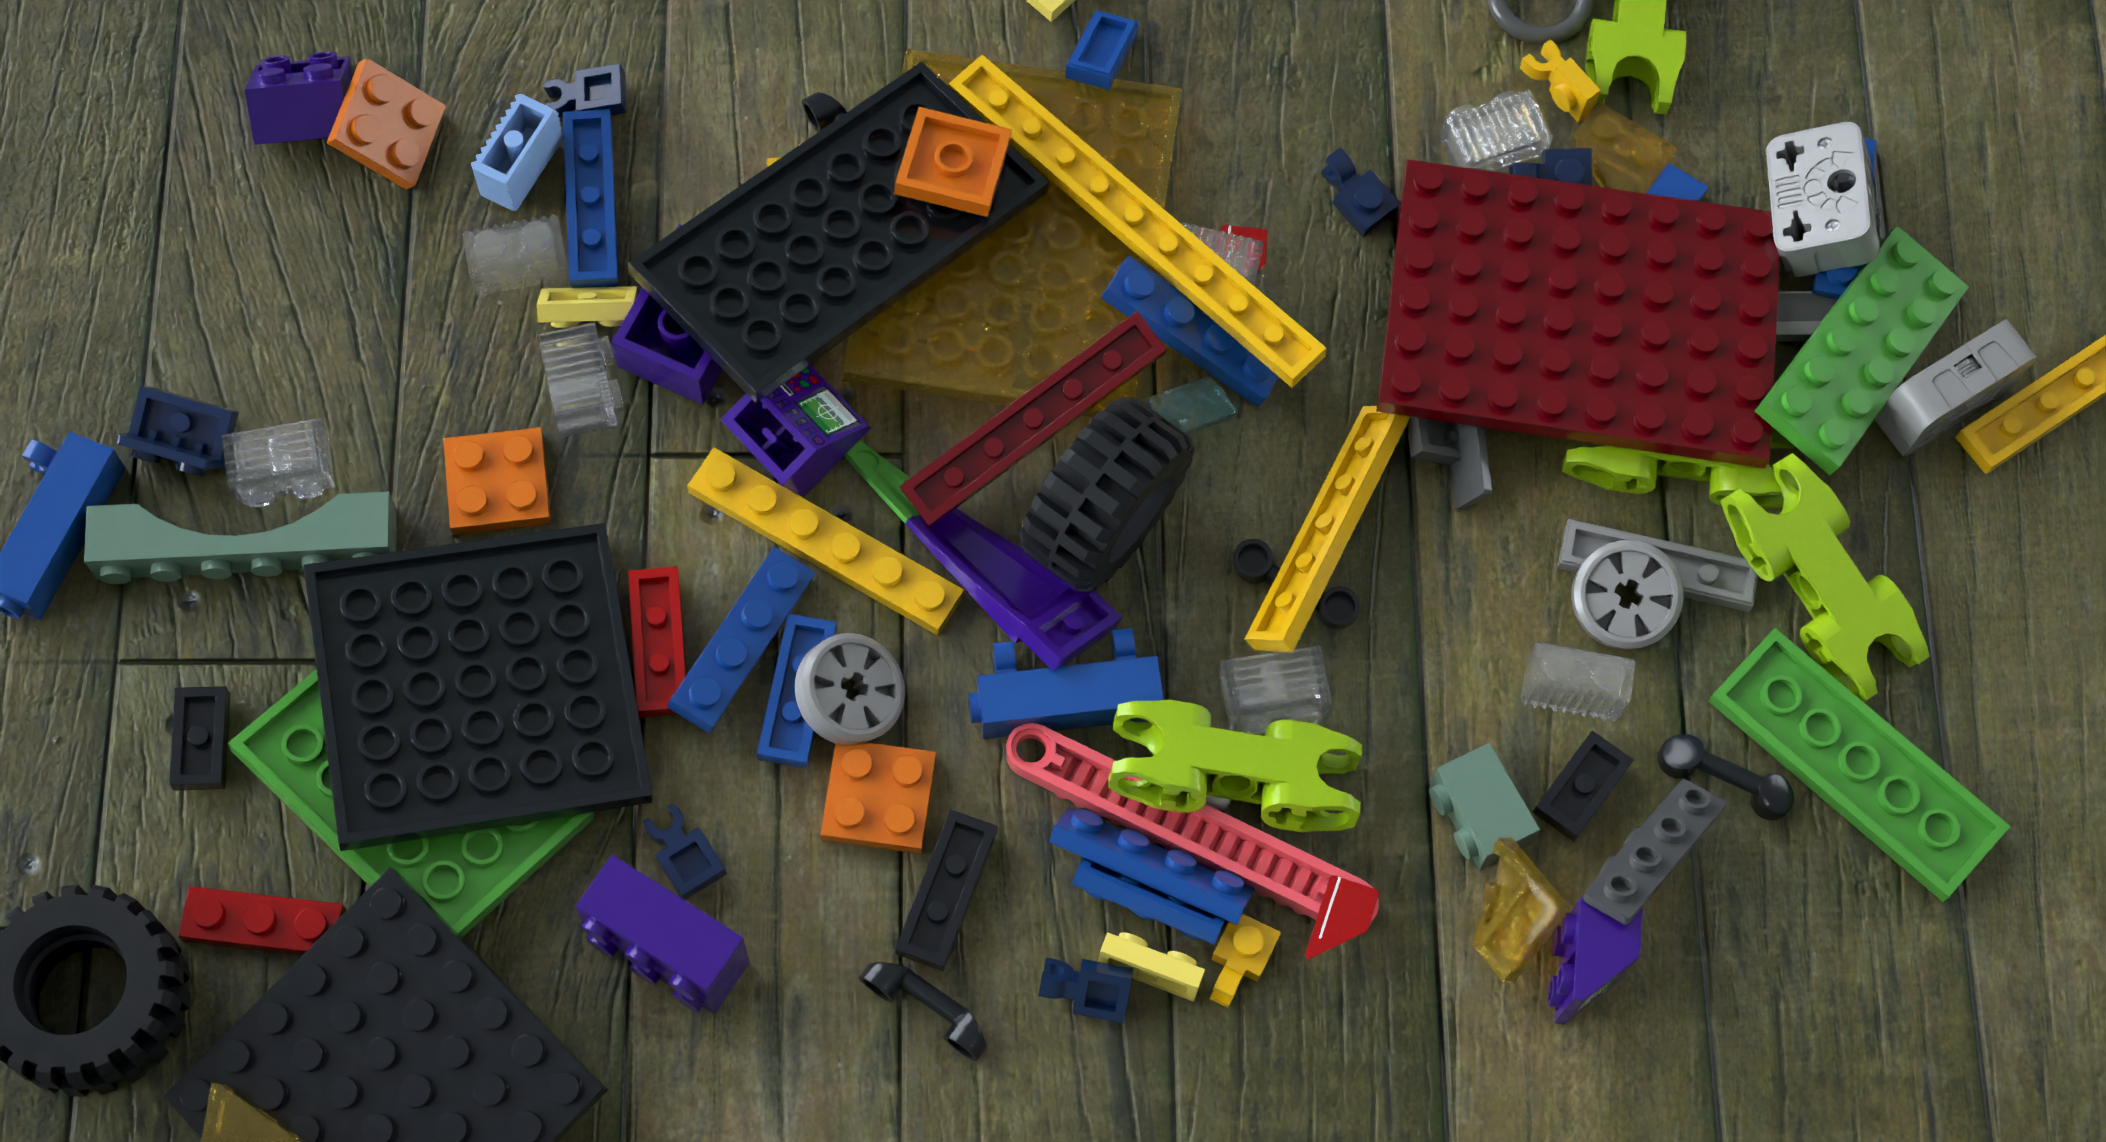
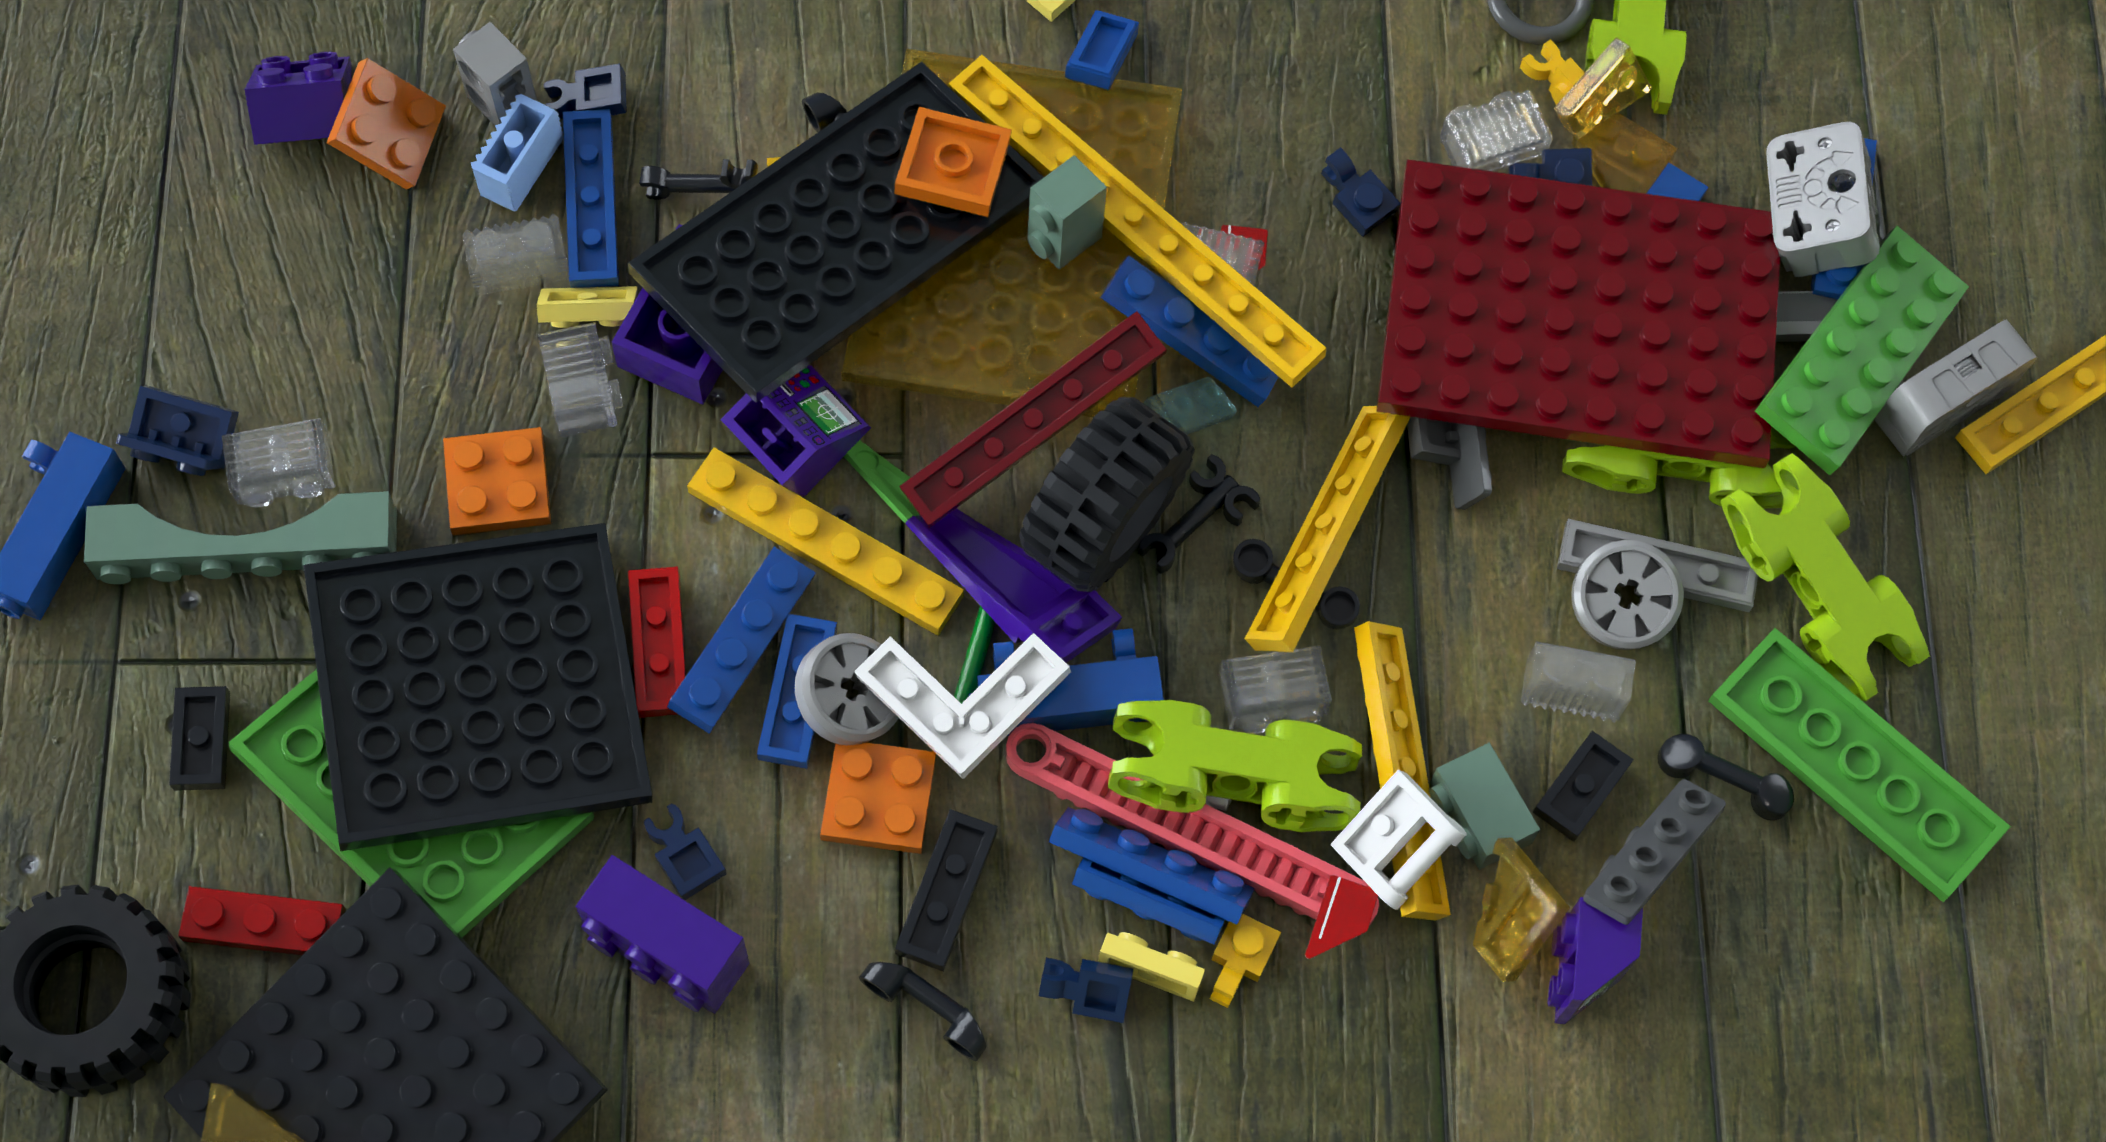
none -> light grey brick [453,22,537,127]
none -> black bar [639,159,758,200]
none -> white plate [854,633,1071,779]
none -> green bar [953,606,996,704]
none -> sand green brick [1027,155,1107,270]
none -> black bar [1138,454,1261,574]
none -> white plate [1330,770,1467,910]
none -> yellow plate [1354,621,1451,921]
none -> clear yellow wing [1553,37,1652,139]

